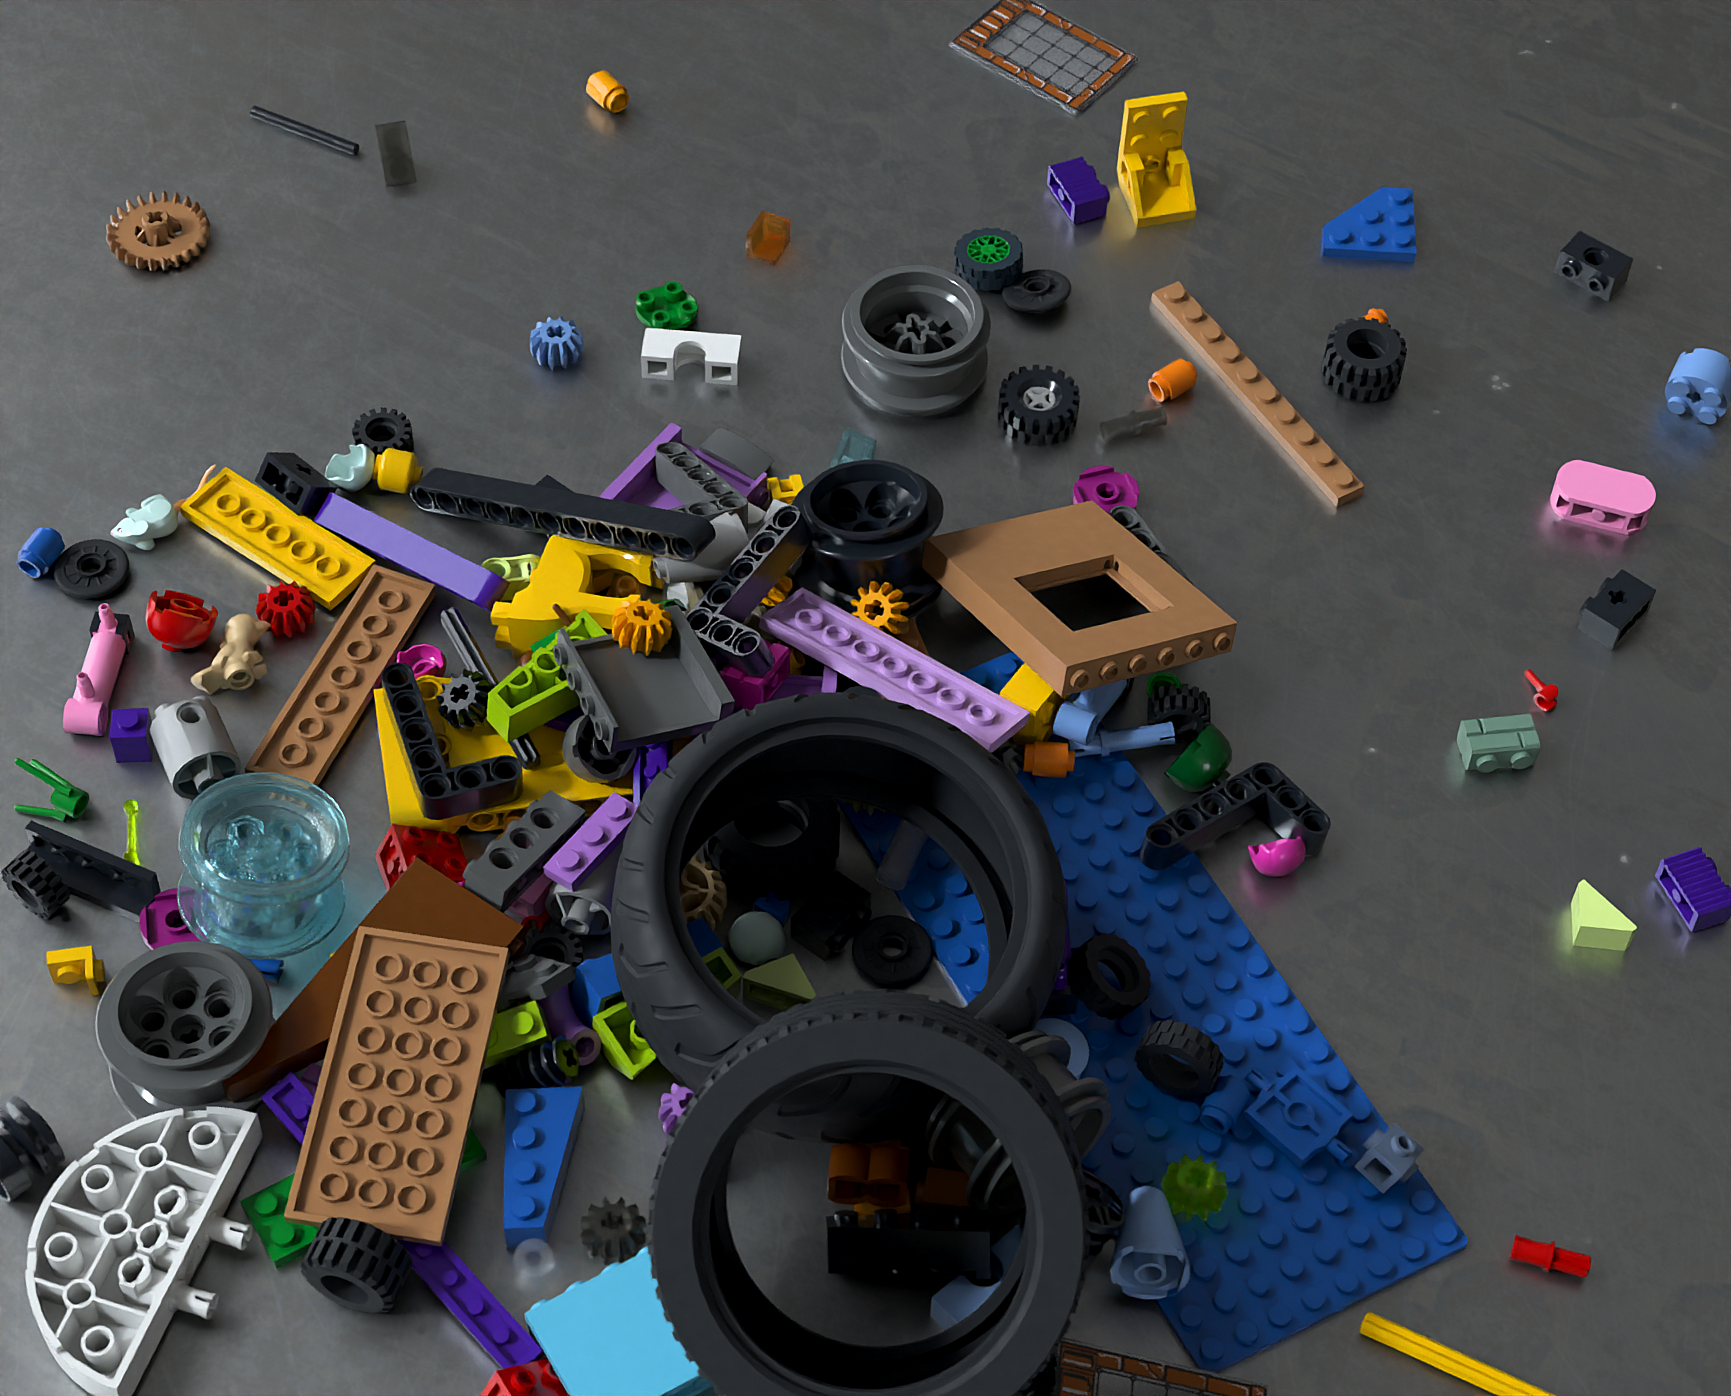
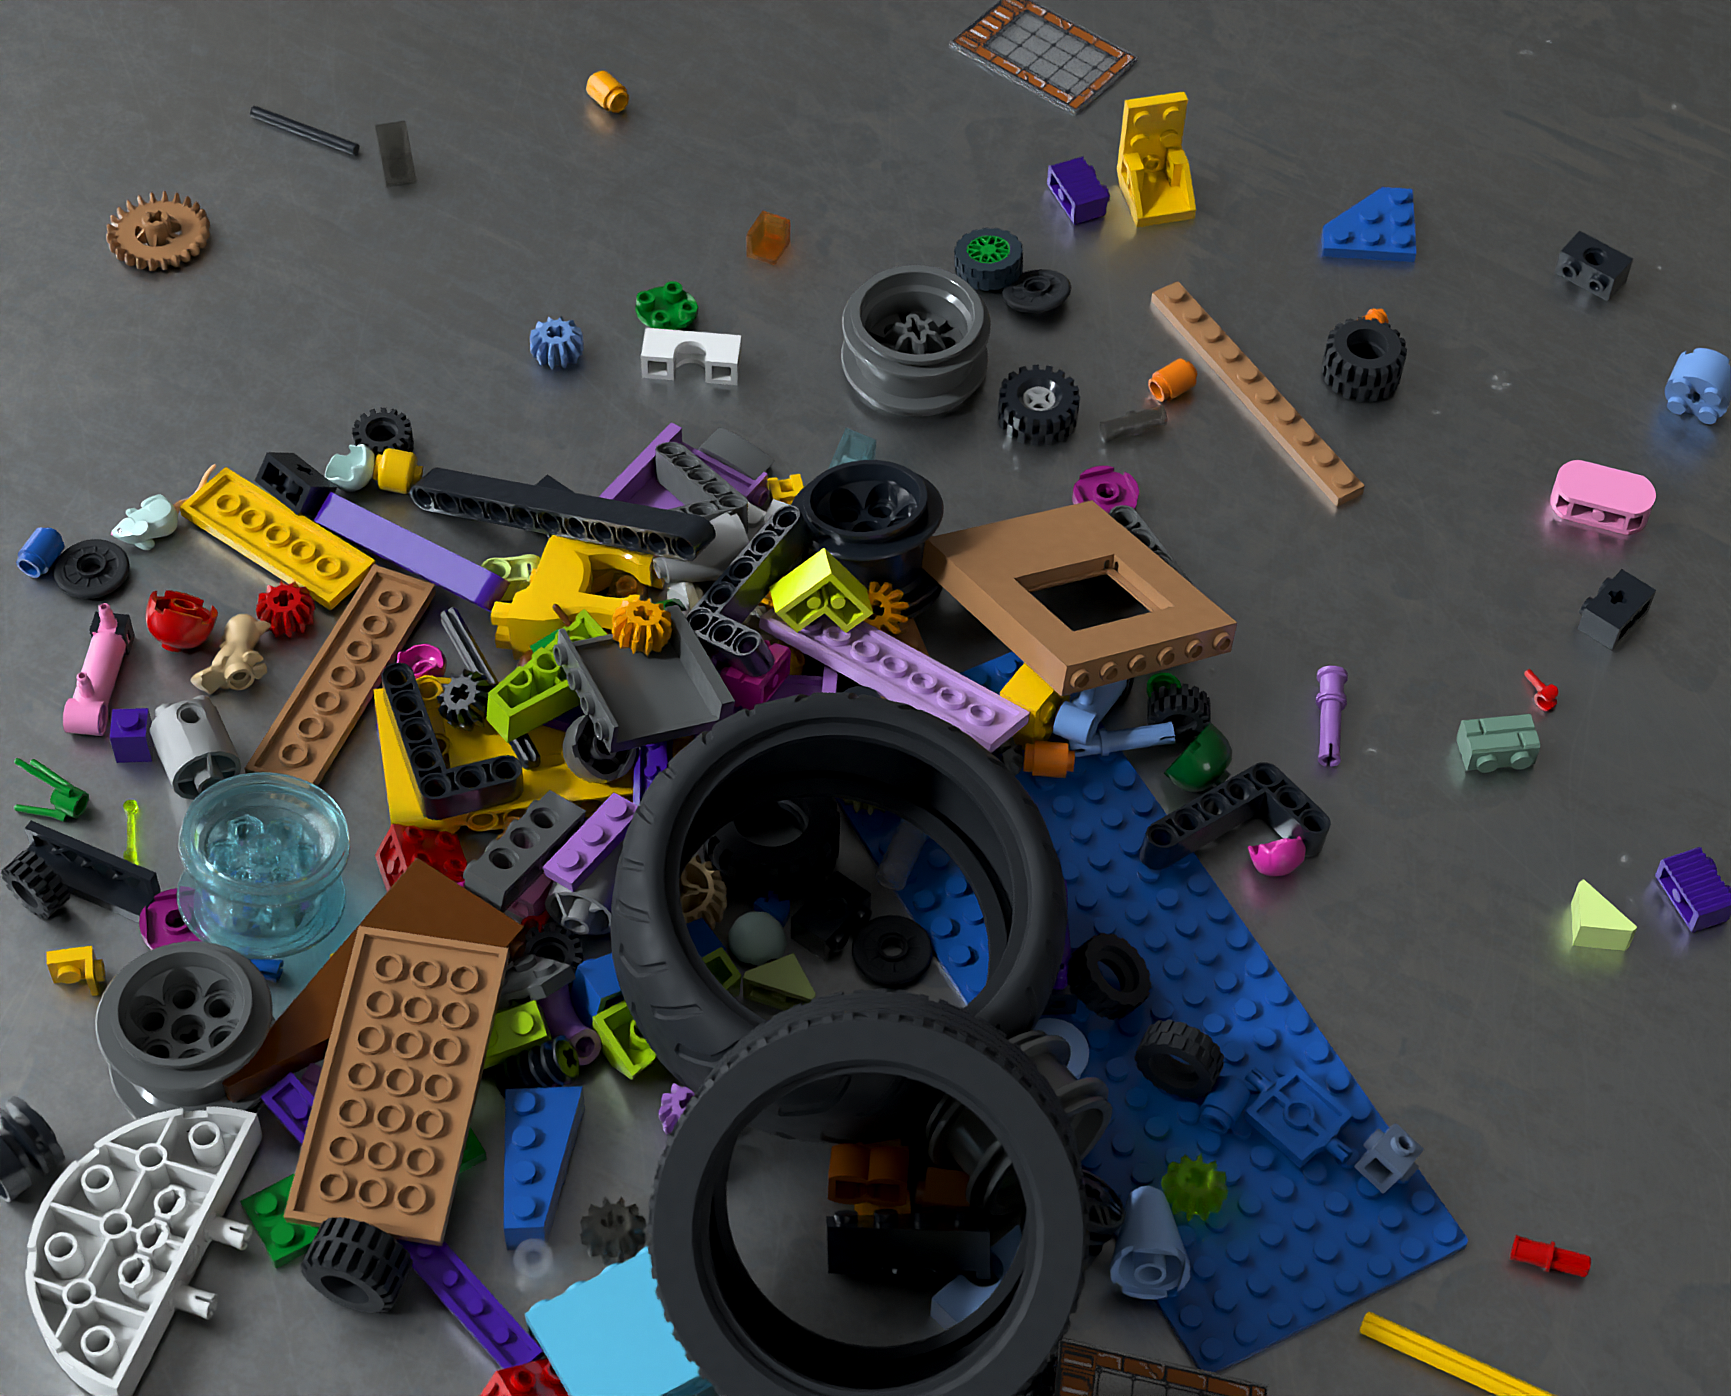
none -> neon yellow brick [769,548,873,633]
none -> medium lavender pin [1316,666,1348,767]

